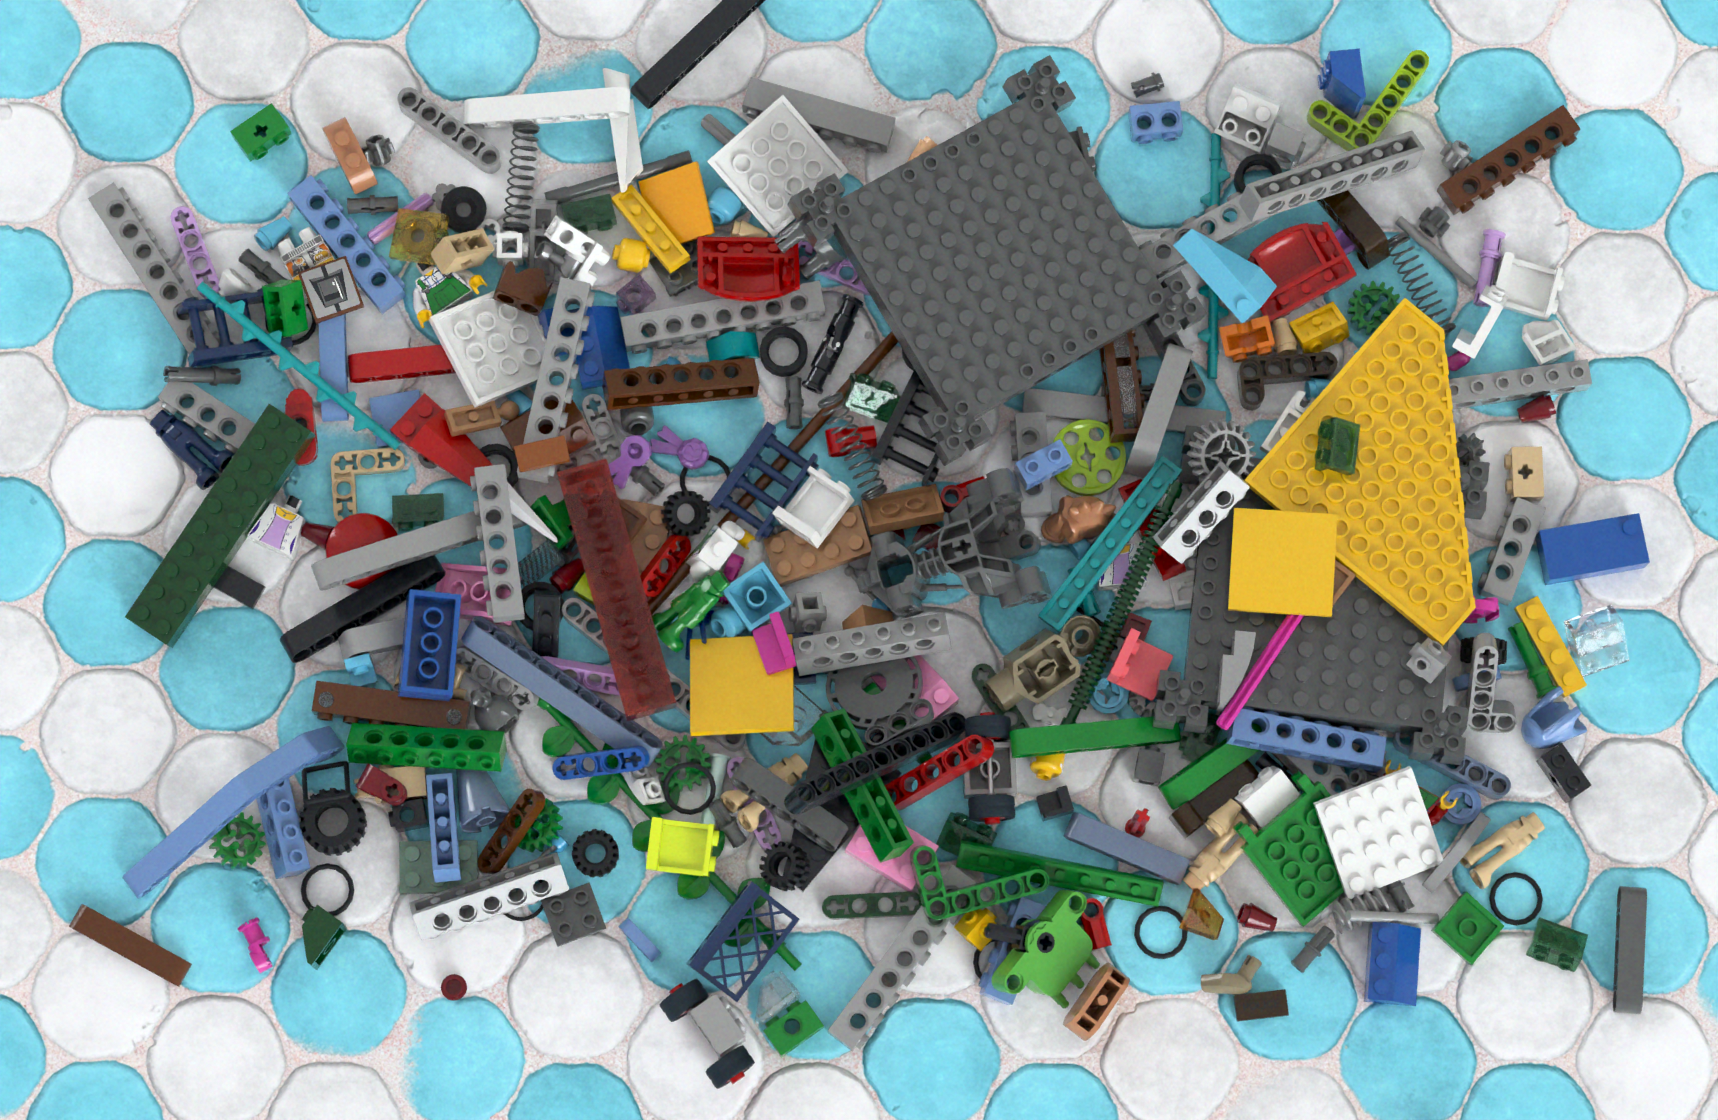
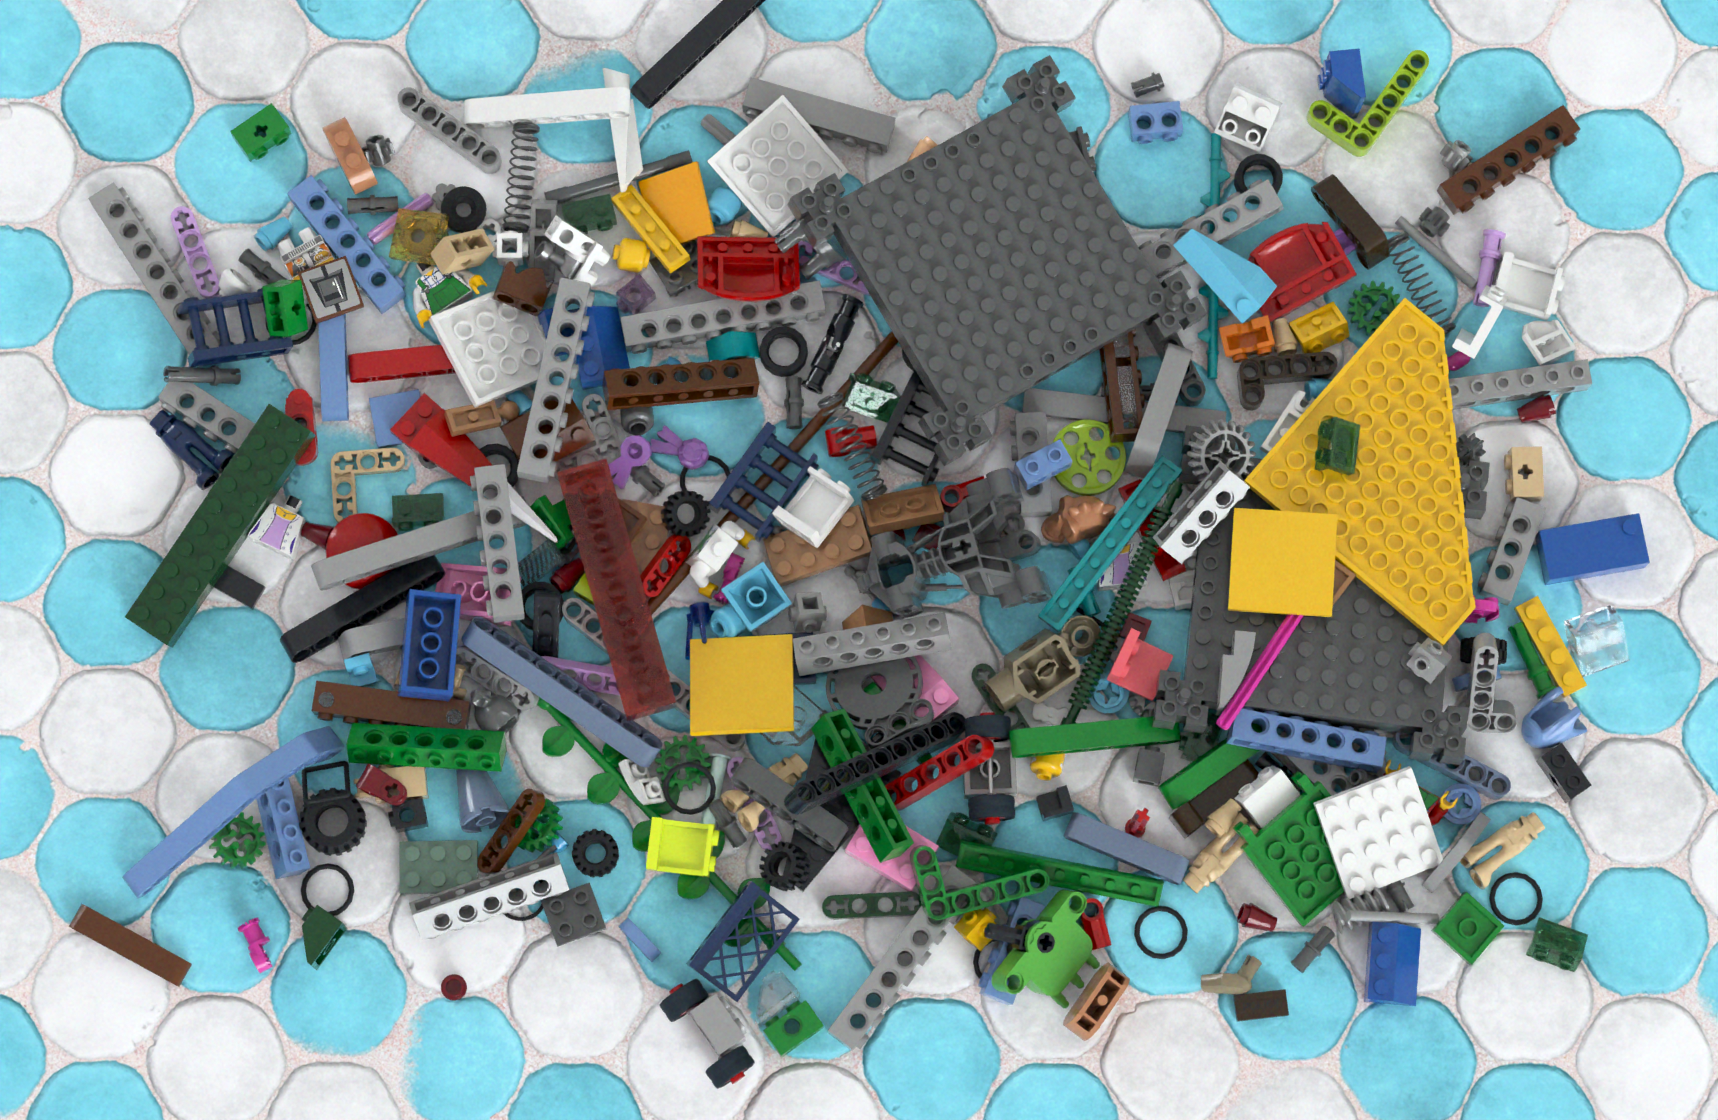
teal plant [197,281,401,450] -> none
medium blue brick [426,773,461,883] -> none
dark orange tile [514,435,570,473] -> none
blue beam [552,746,650,780] -> none
green piece [650,570,730,653] -> none
dark pink panel [752,611,797,675] -> none
clear orange slope [1179,888,1224,940] -> none
light grey brick [1239,131,1425,222] -> none
light grey brick [1264,122,1306,169] -> none
dark grey beam [1613,886,1647,1014] -> none

